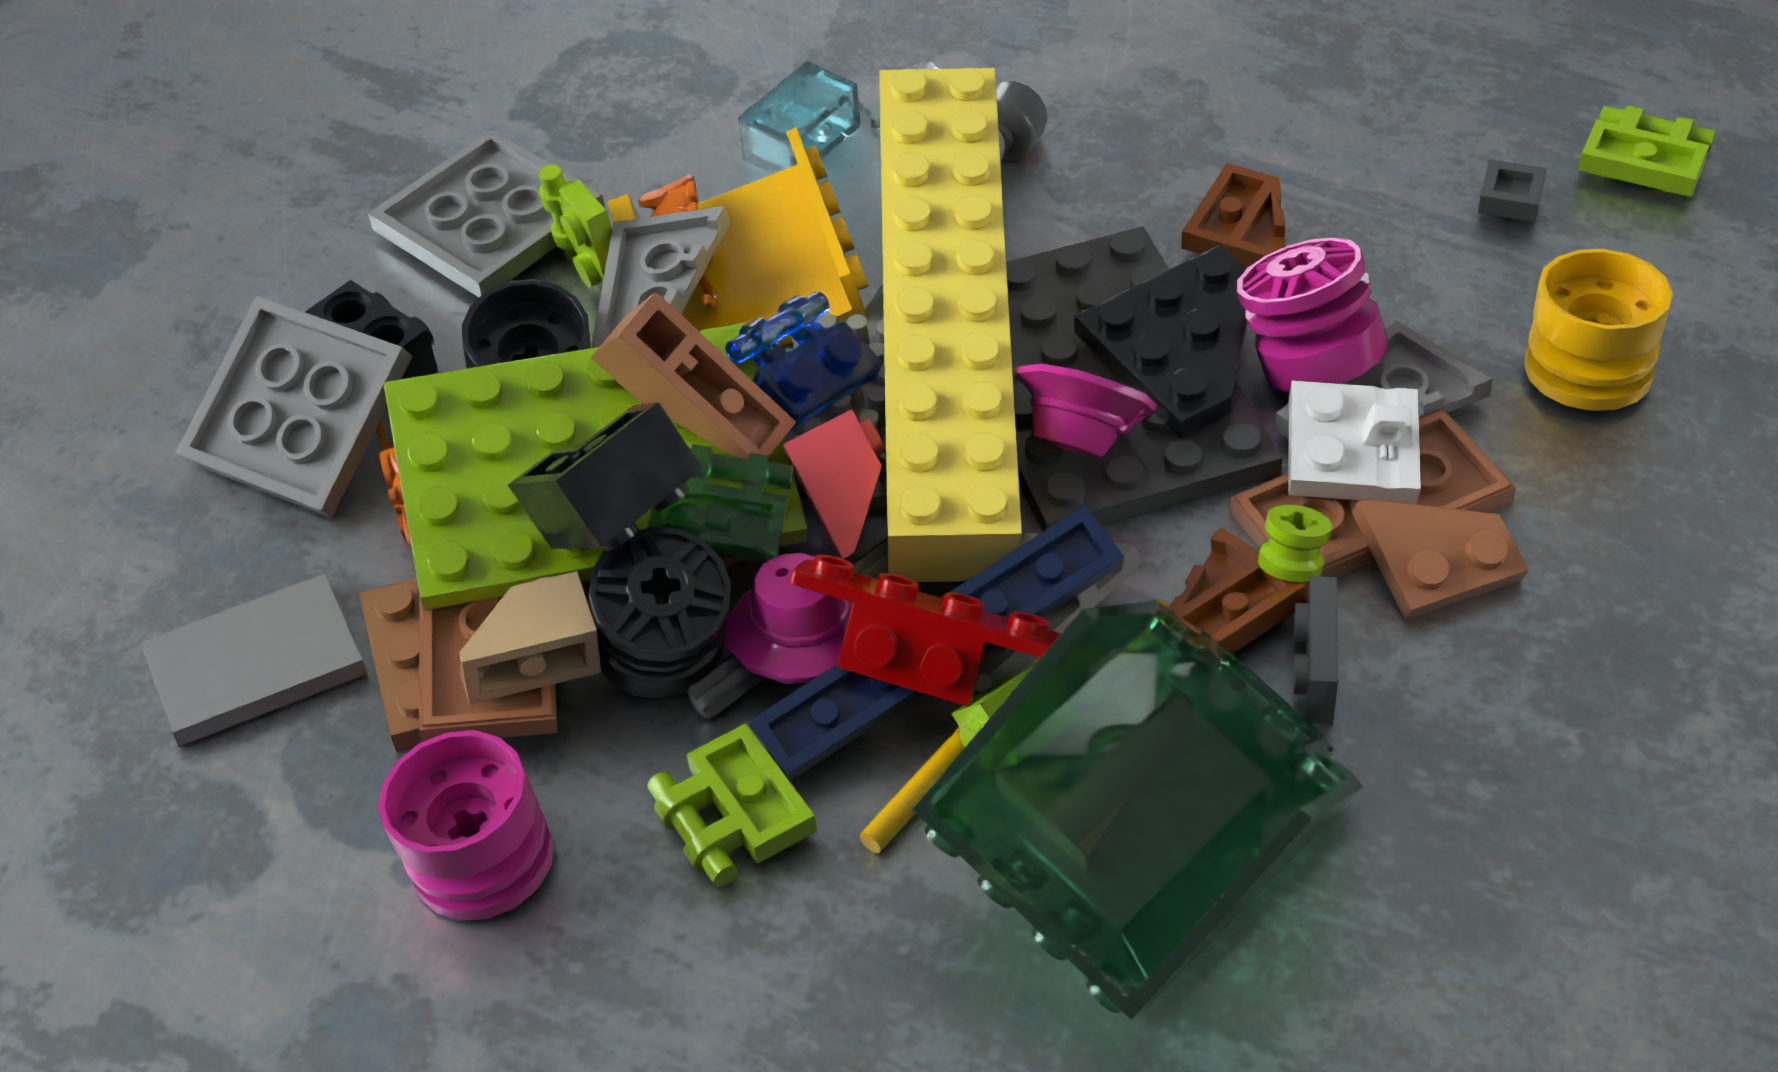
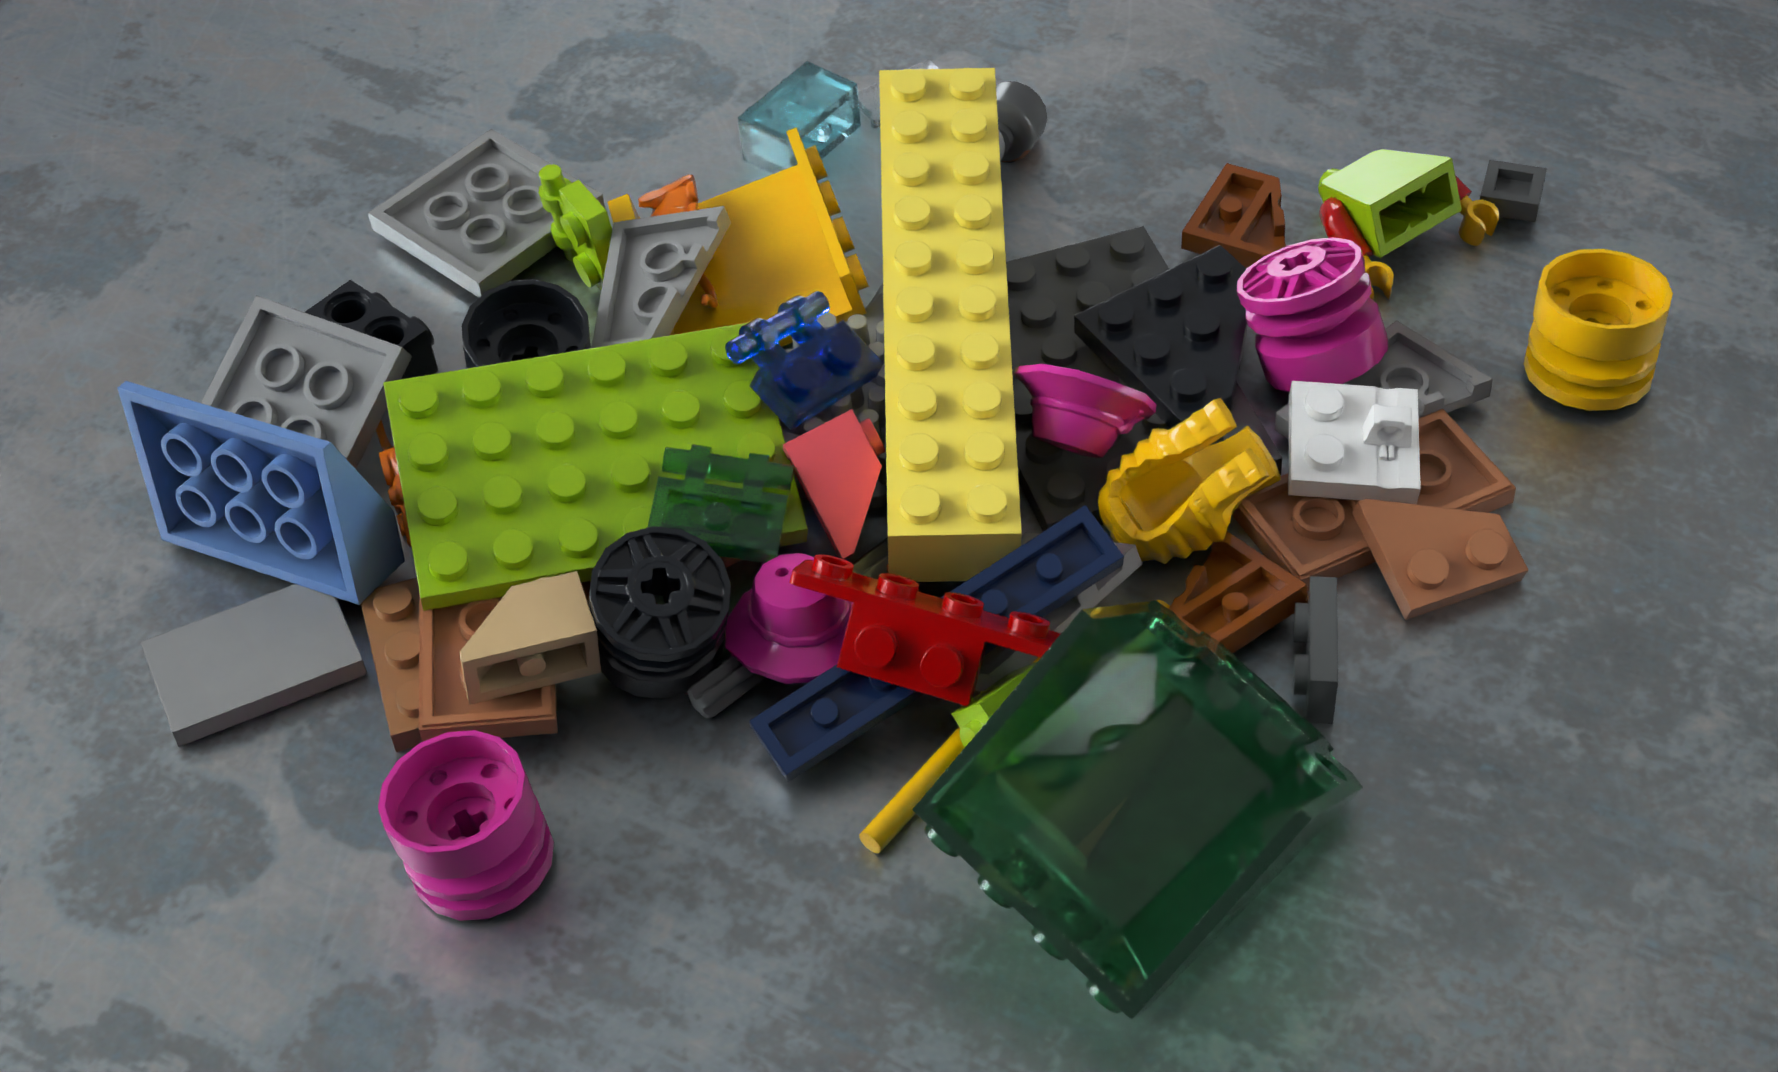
black brick [508,402,703,552] -> none
nougat slope [591,292,796,470] -> none
lime plate [647,723,817,887] -> none
lime wheel [1257,505,1333,583] -> none
lime plate [1579,105,1716,197] -> none
none -> medium blue slope [117,381,405,605]
none -> yellow hair [1098,398,1281,564]
none -> lime torso [1318,149,1499,300]

